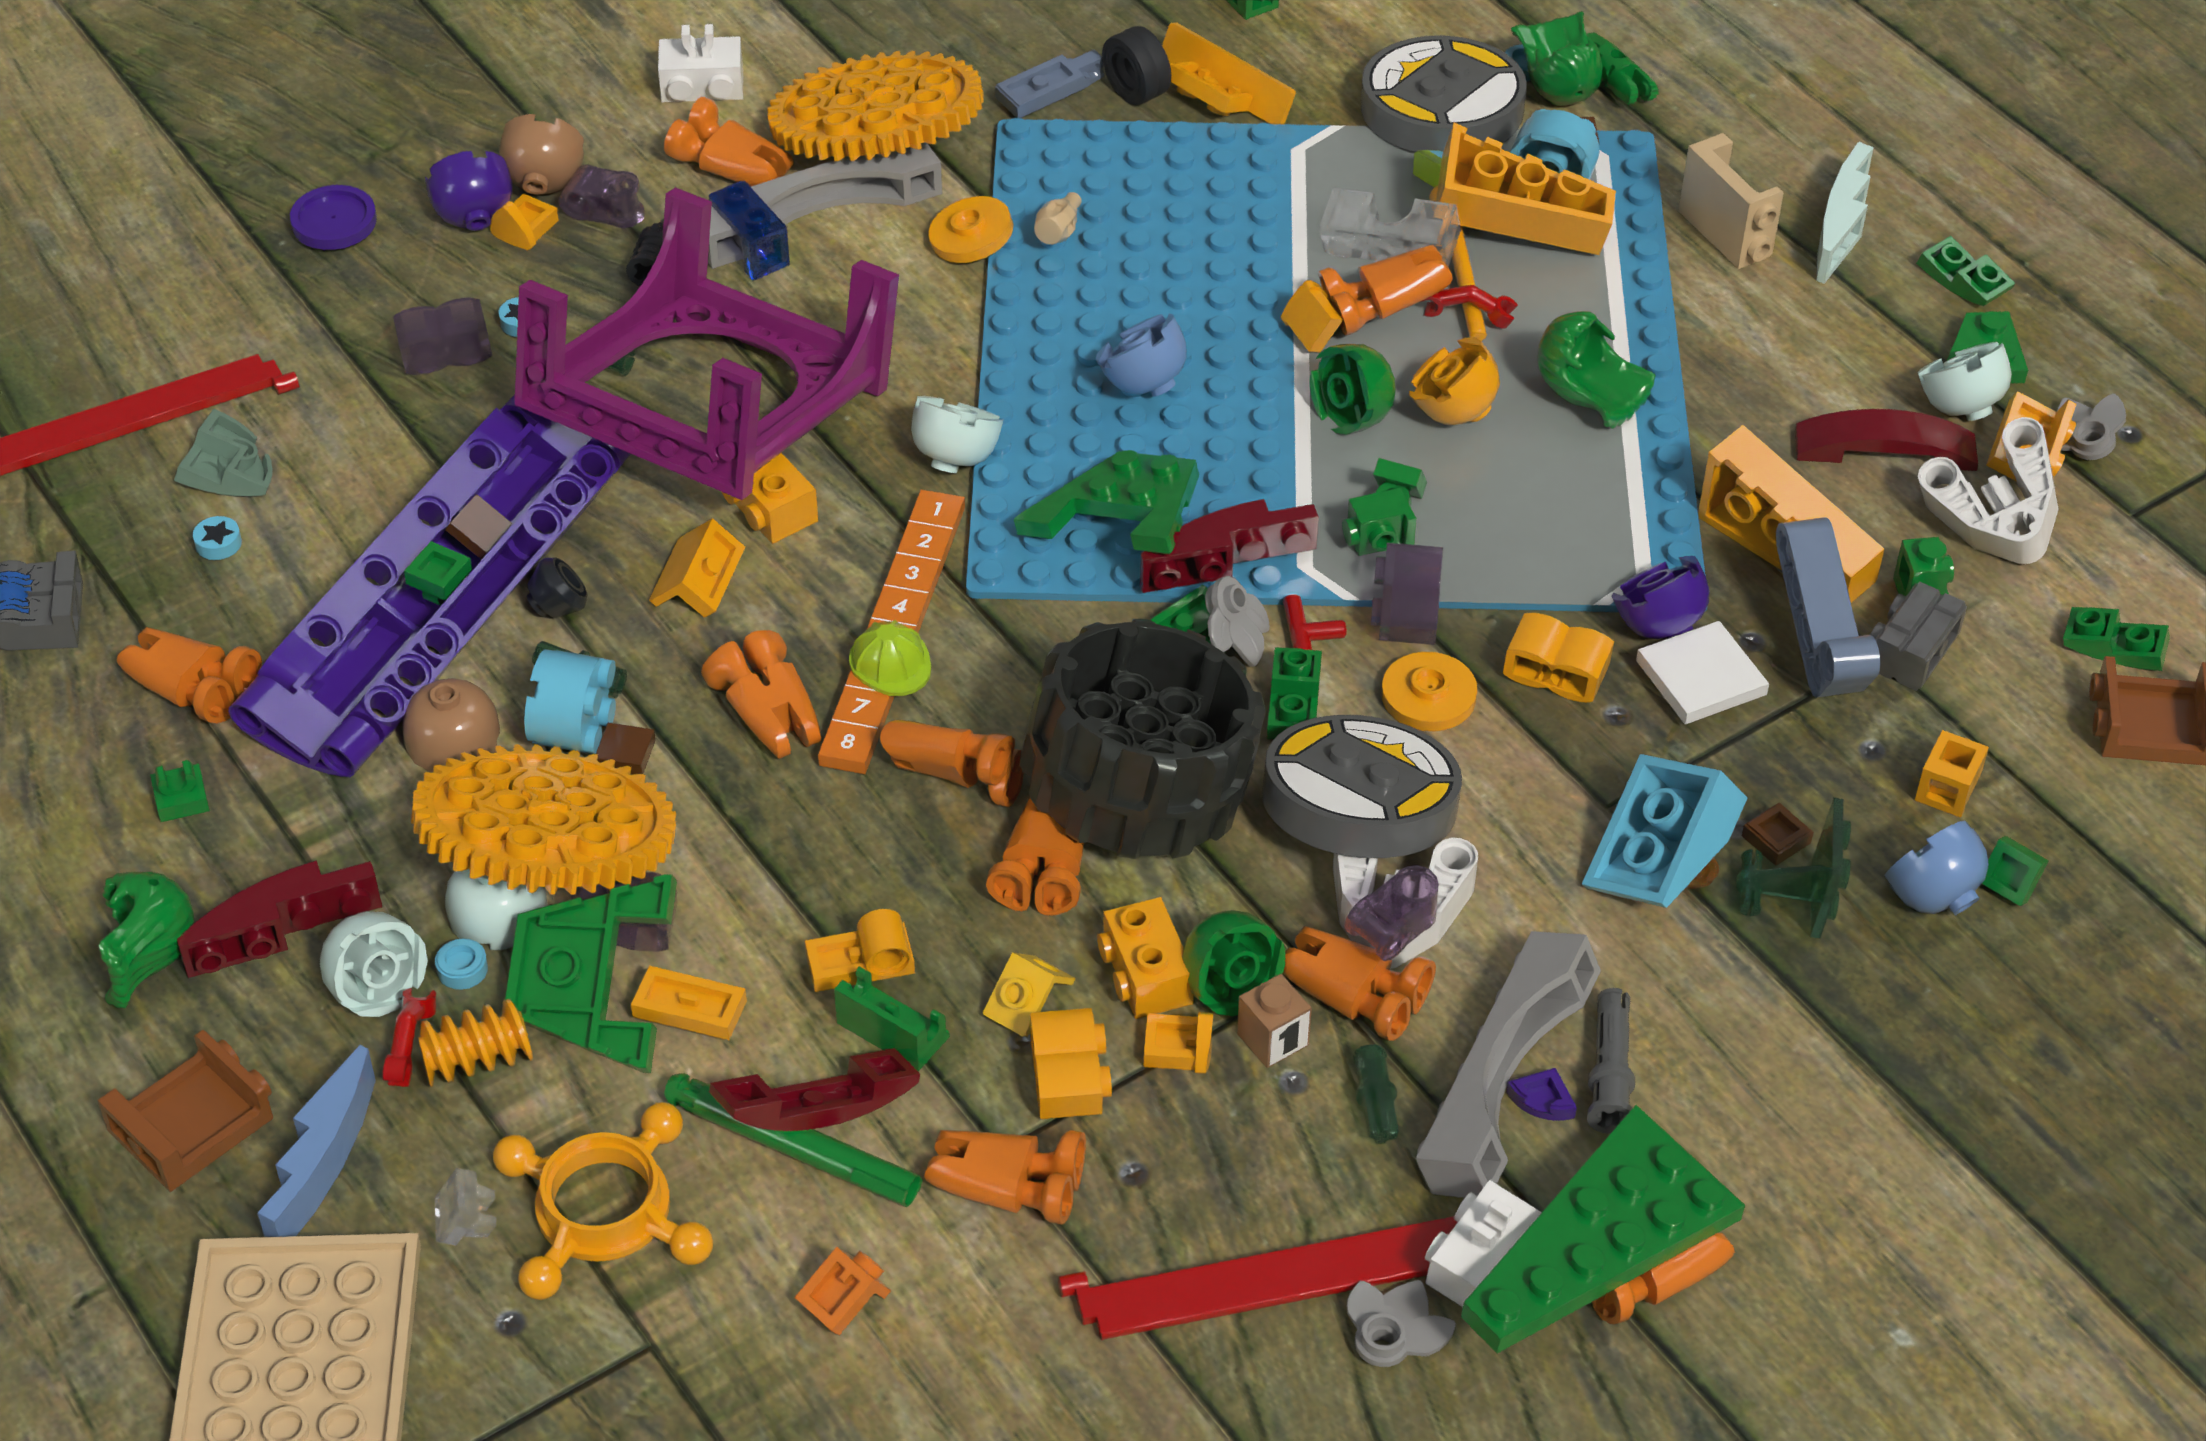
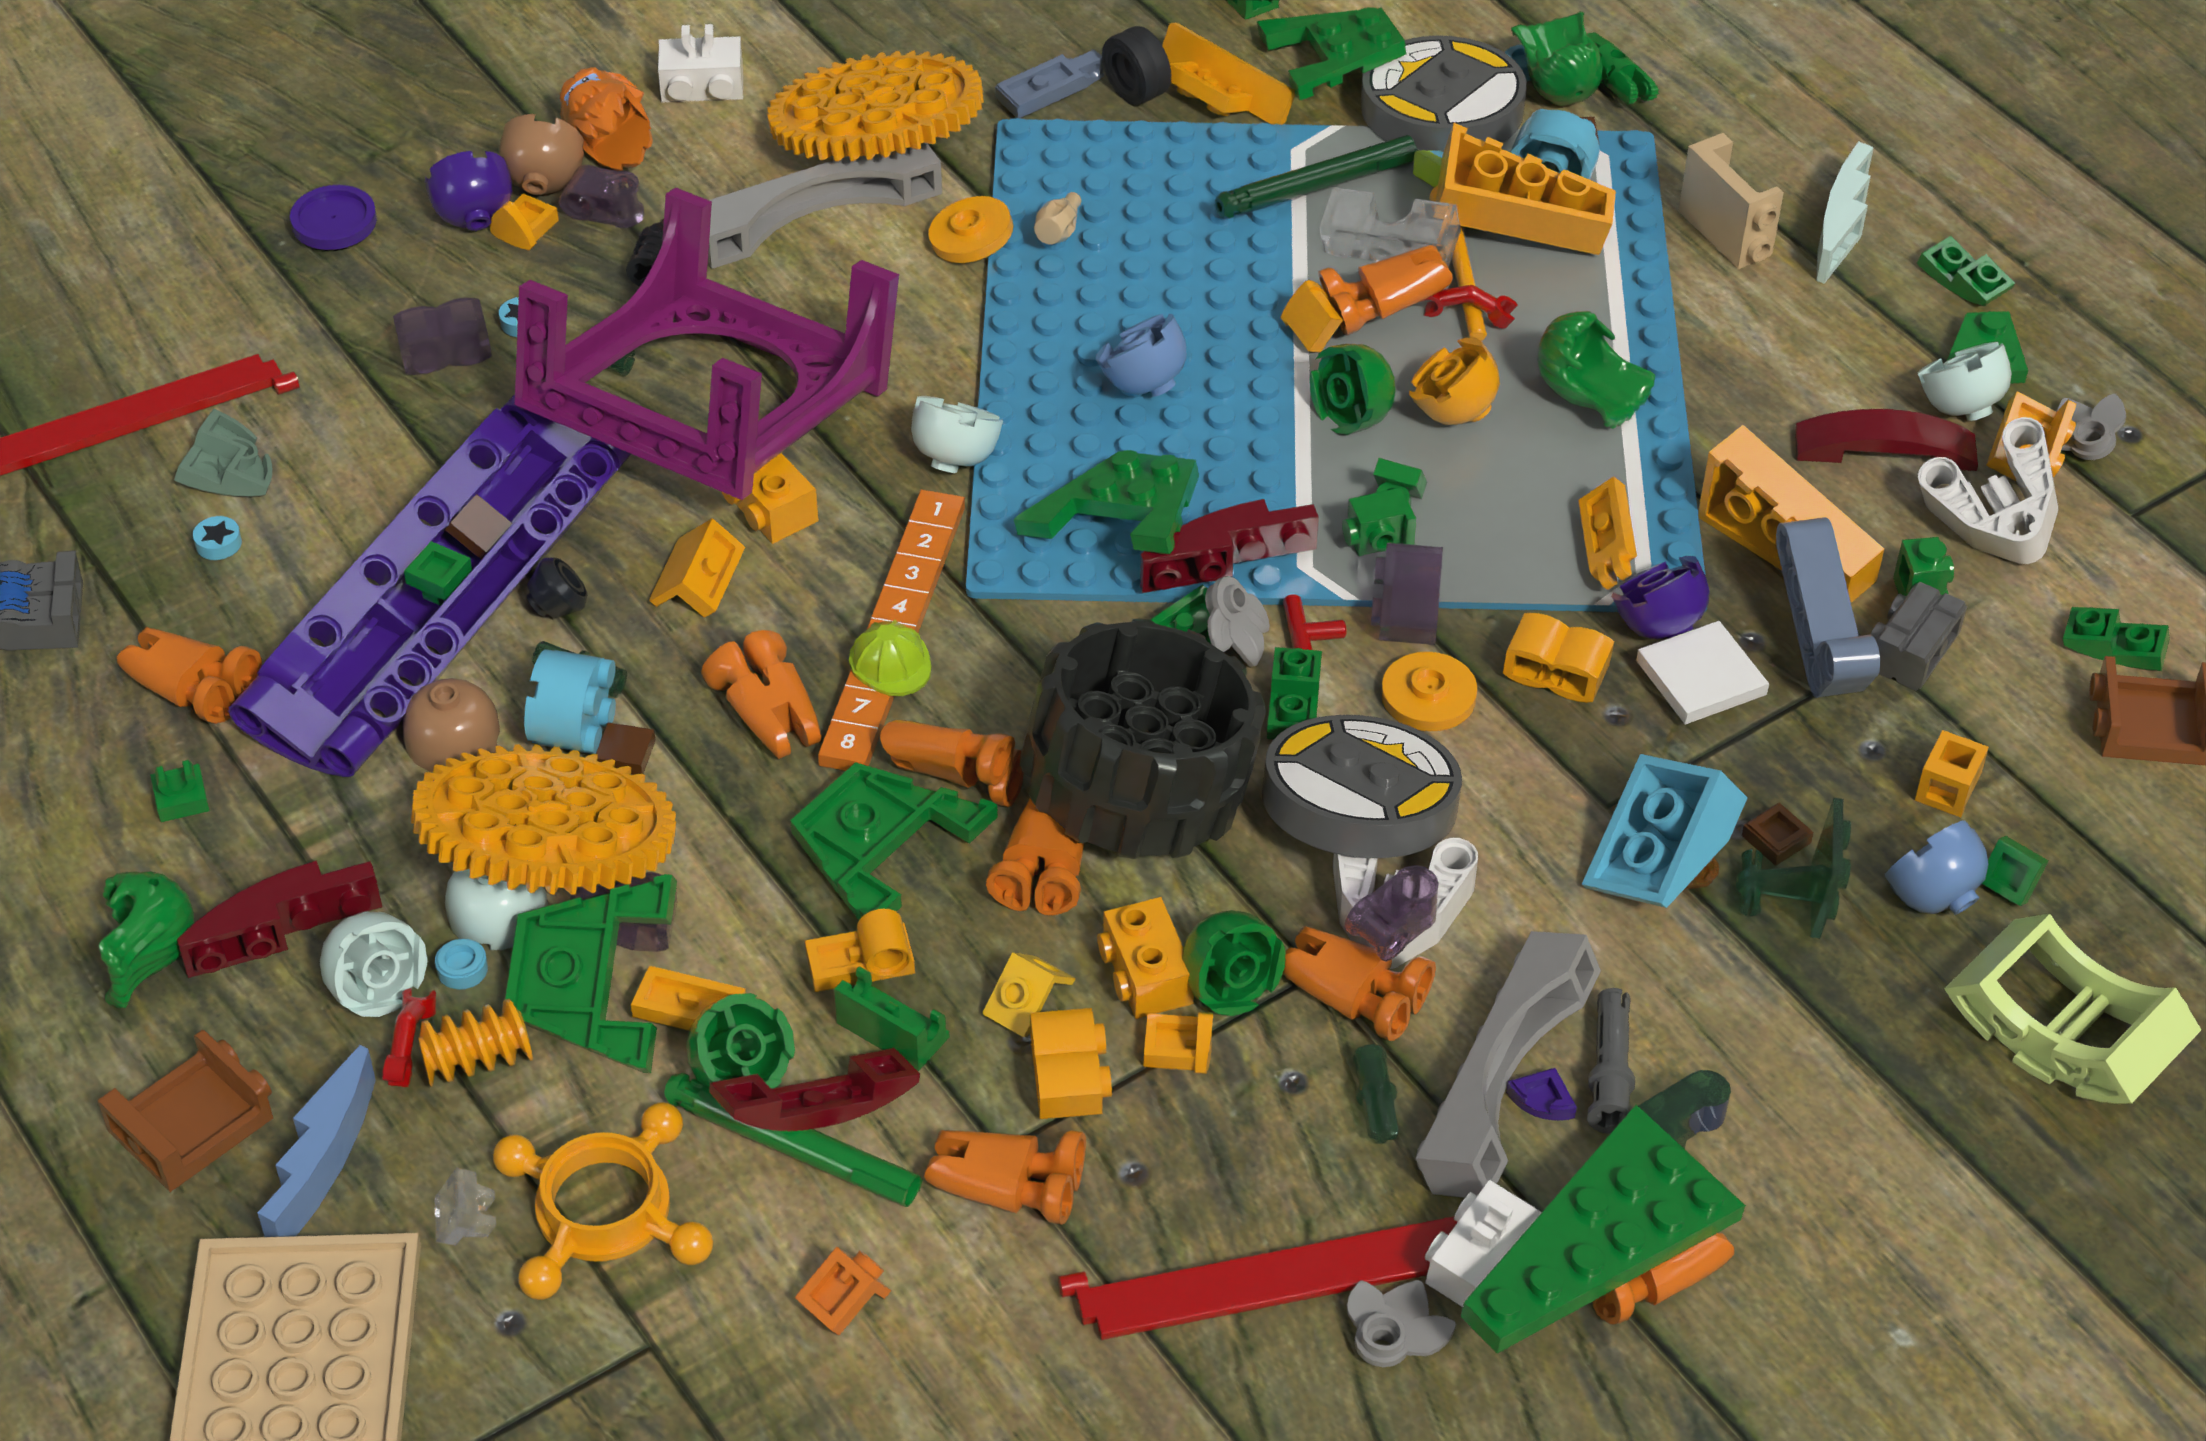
orange piece [664,96,793,187] -> none
clear blue bracket [709,181,790,281] -> none
medium nougat brick [1237,974,1312,1068] -> none
none -> orange head [560,68,653,172]
none -> green cylinder [686,993,795,1089]
none -> green wing [790,762,998,920]
none -> dark green piece [1215,135,1418,219]
none -> green wing [1257,7,1406,100]
none -> light orange hinge [1578,476,1637,590]
none -> clear green leg [1638,1070,1731,1149]
none -> yellowish green window [1944,914,2201,1104]

